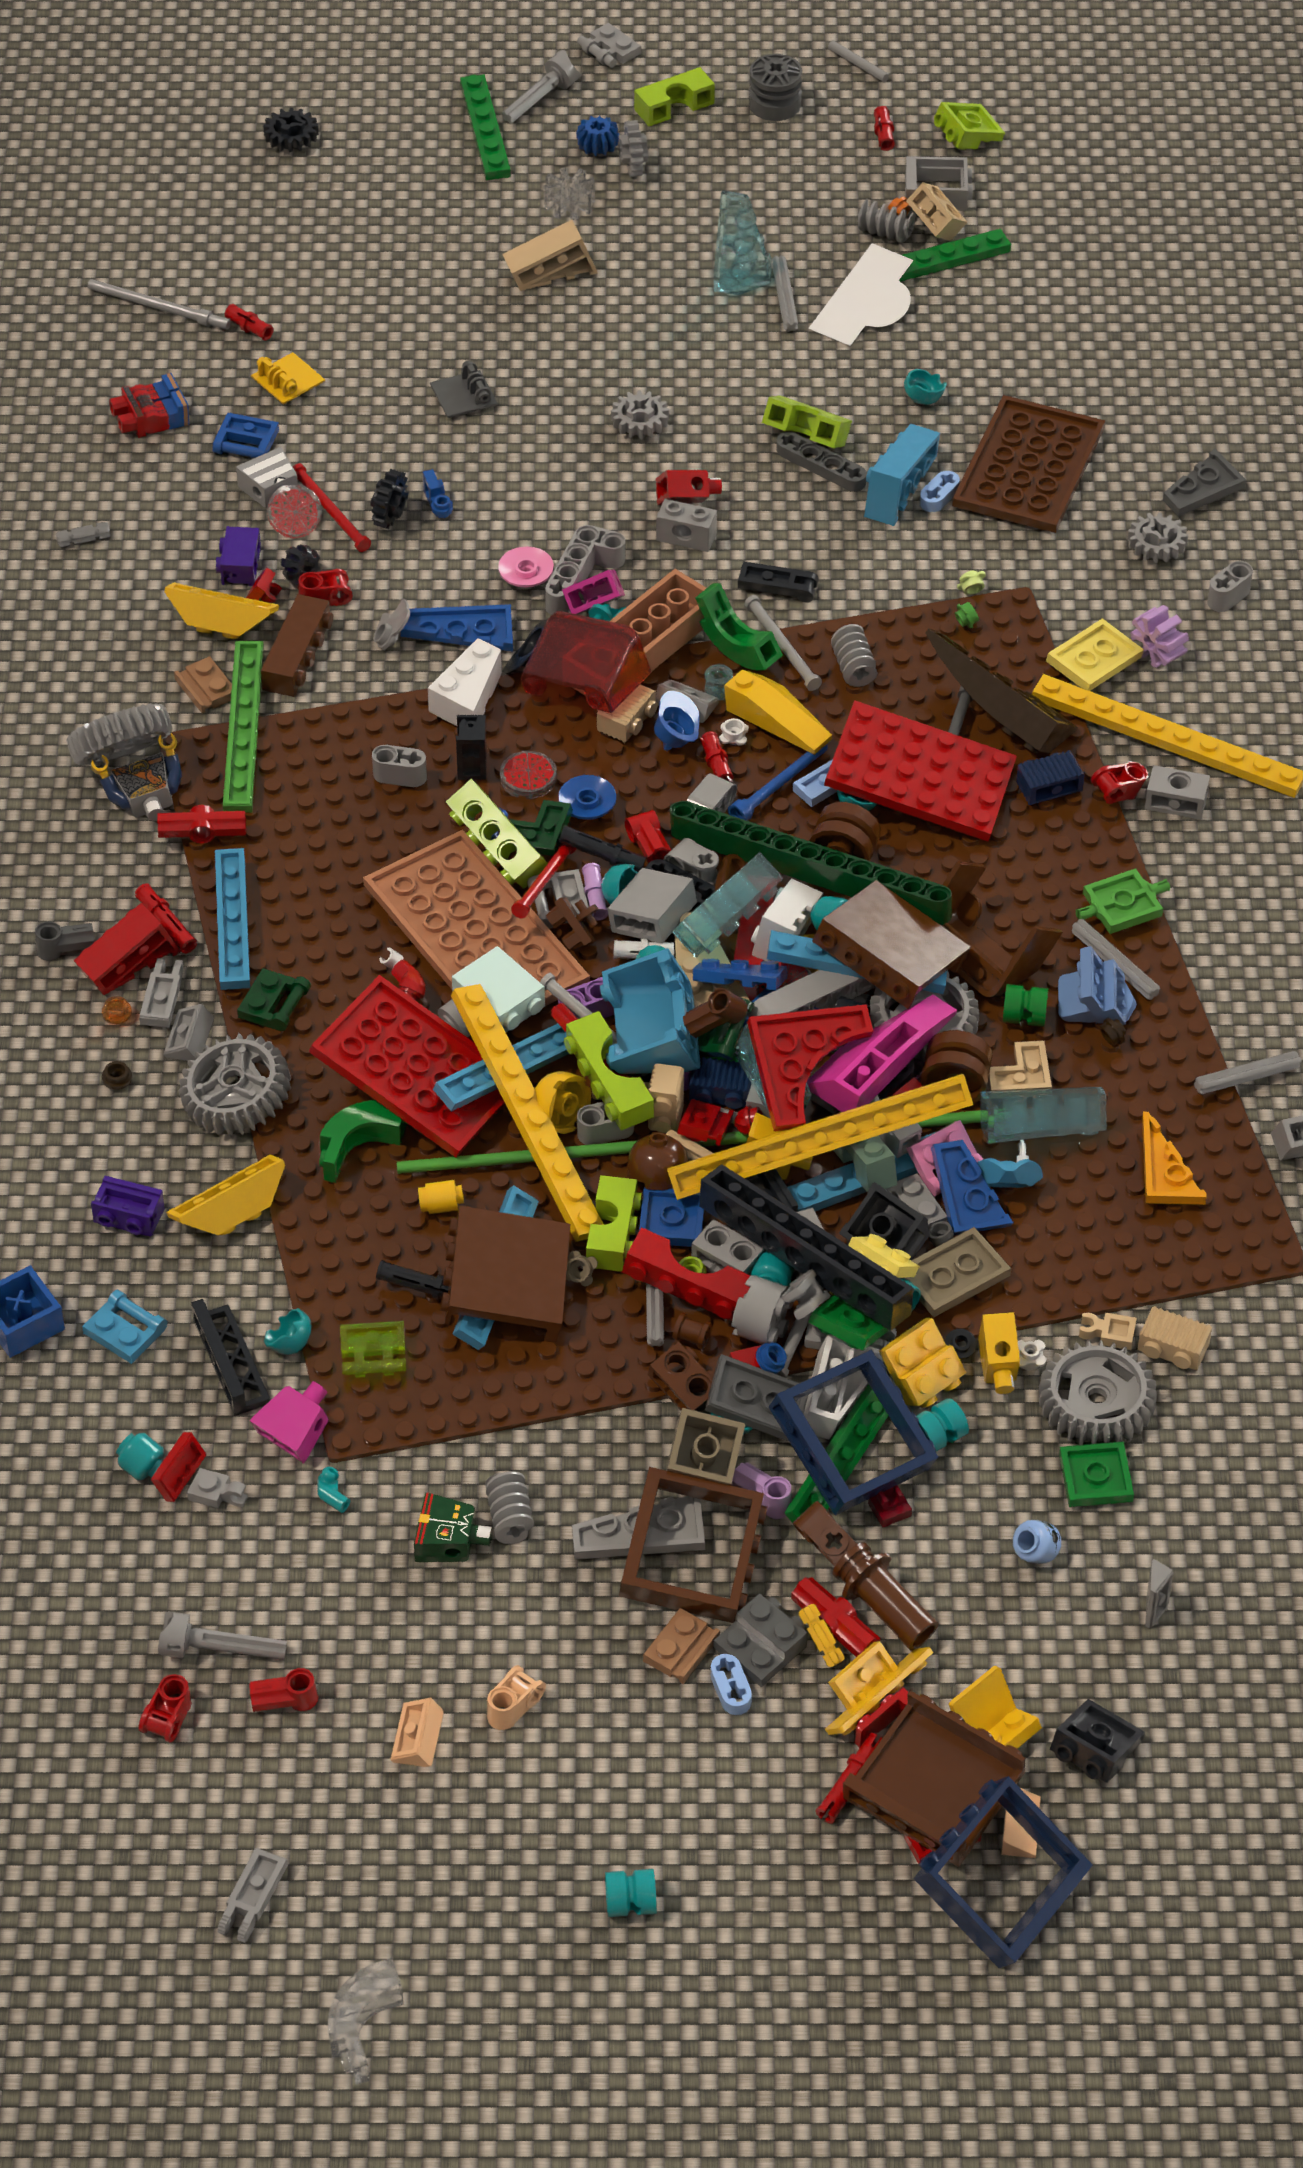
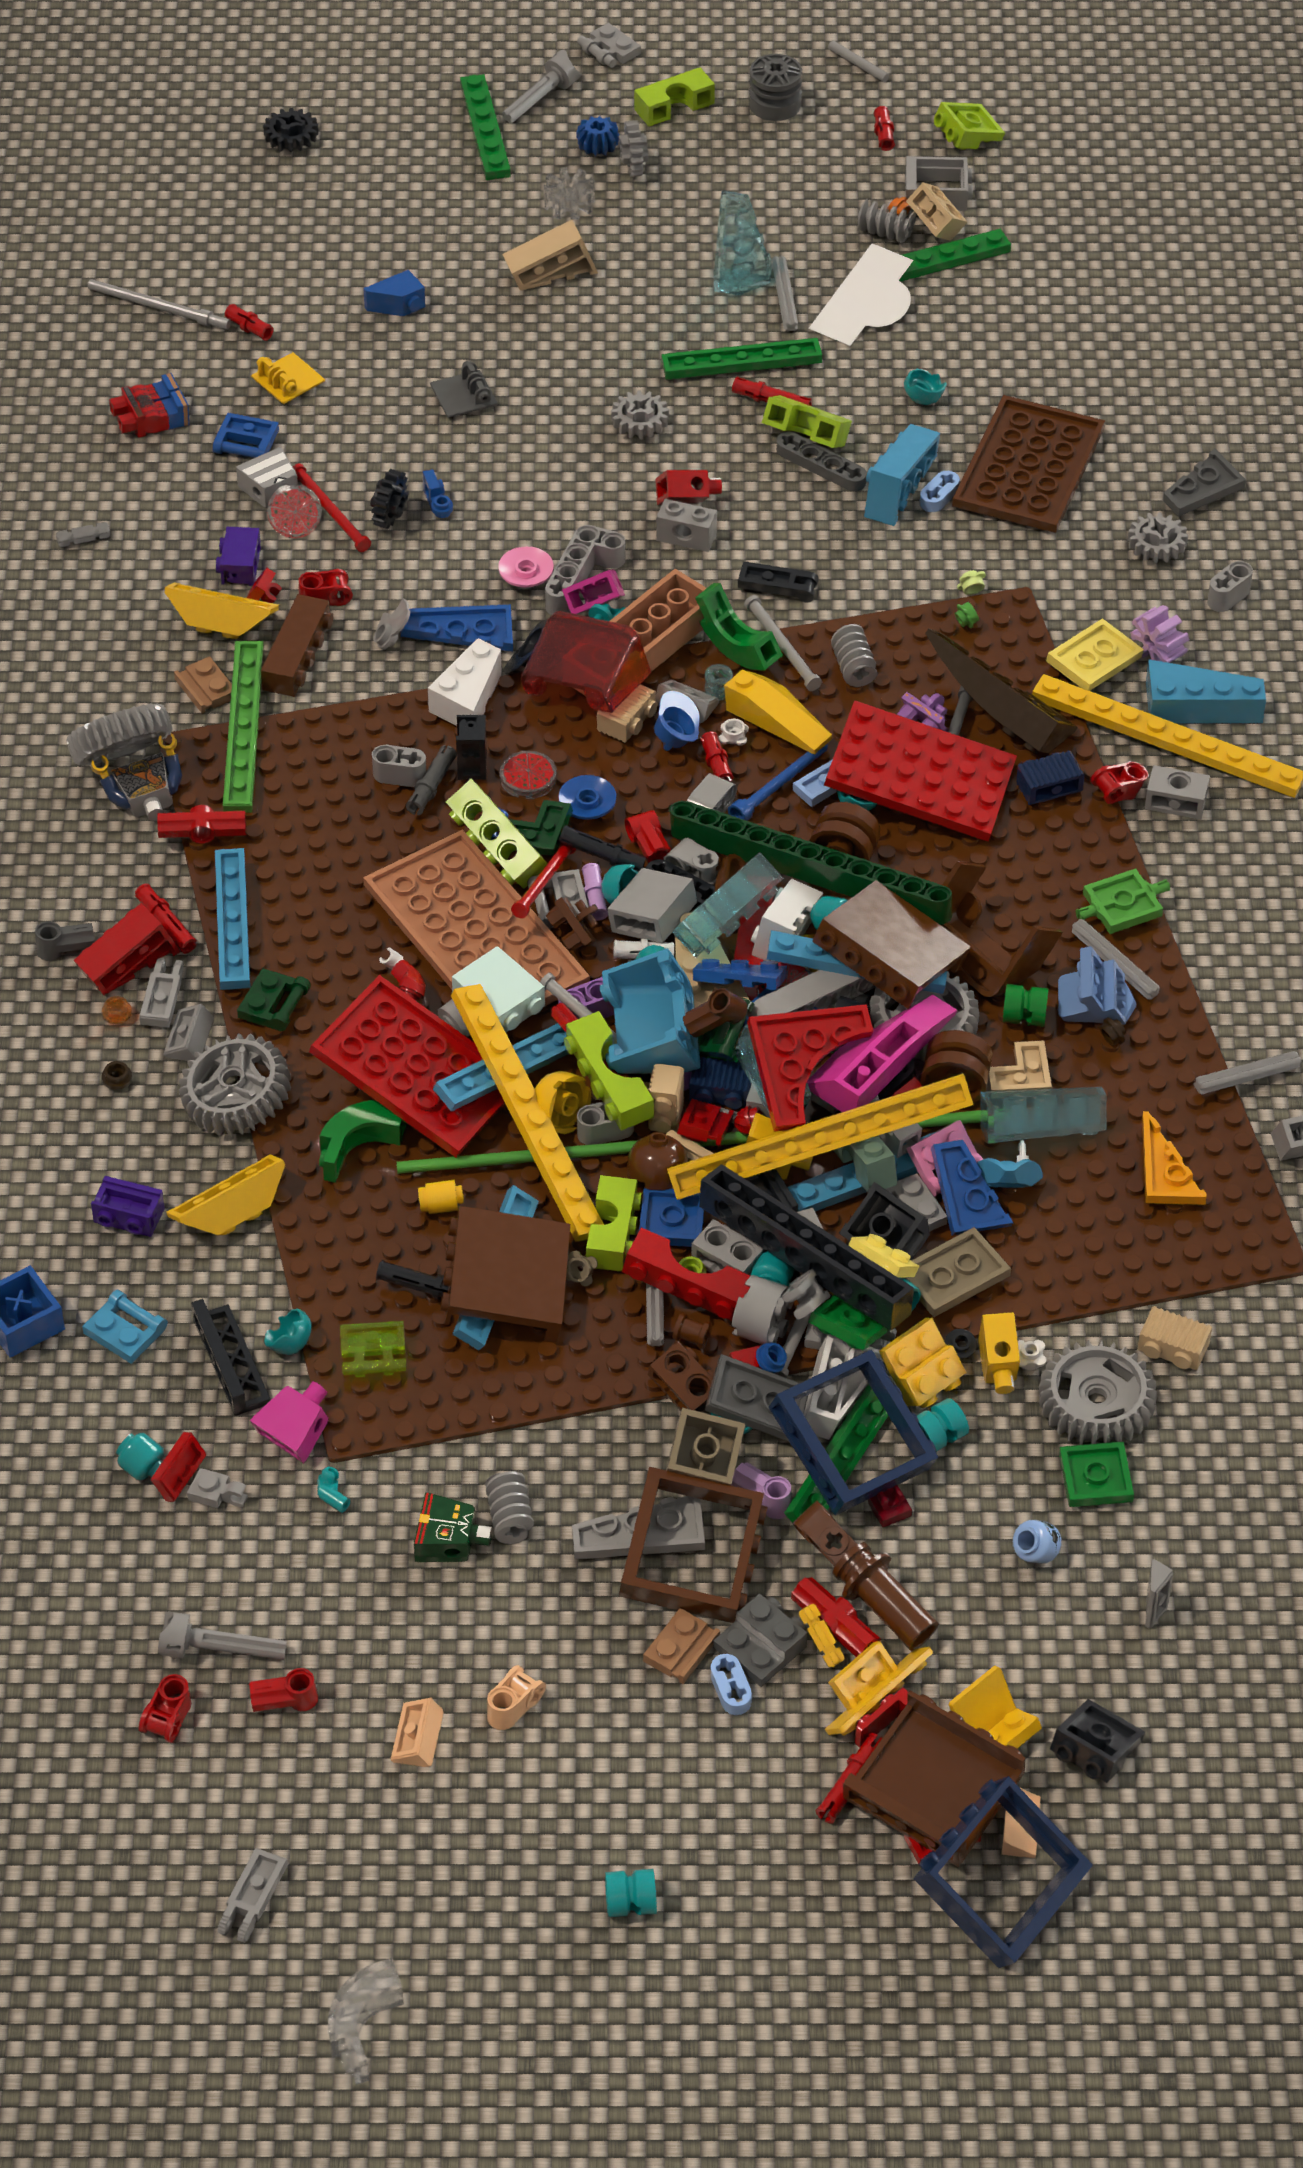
black piece [281,544,322,585] -> none
dark grey hinge [929,1221,954,1247] -> none
tan plate [1079,1312,1137,1350] -> none
none -> blue slope [363,270,425,316]
none -> dark grey pin [406,745,457,815]
none -> green plate [661,338,822,380]
none -> red pin [732,376,812,406]
none -> medium lavender hips [897,692,949,732]
none -> dark azure wedge [1146,659,1266,723]

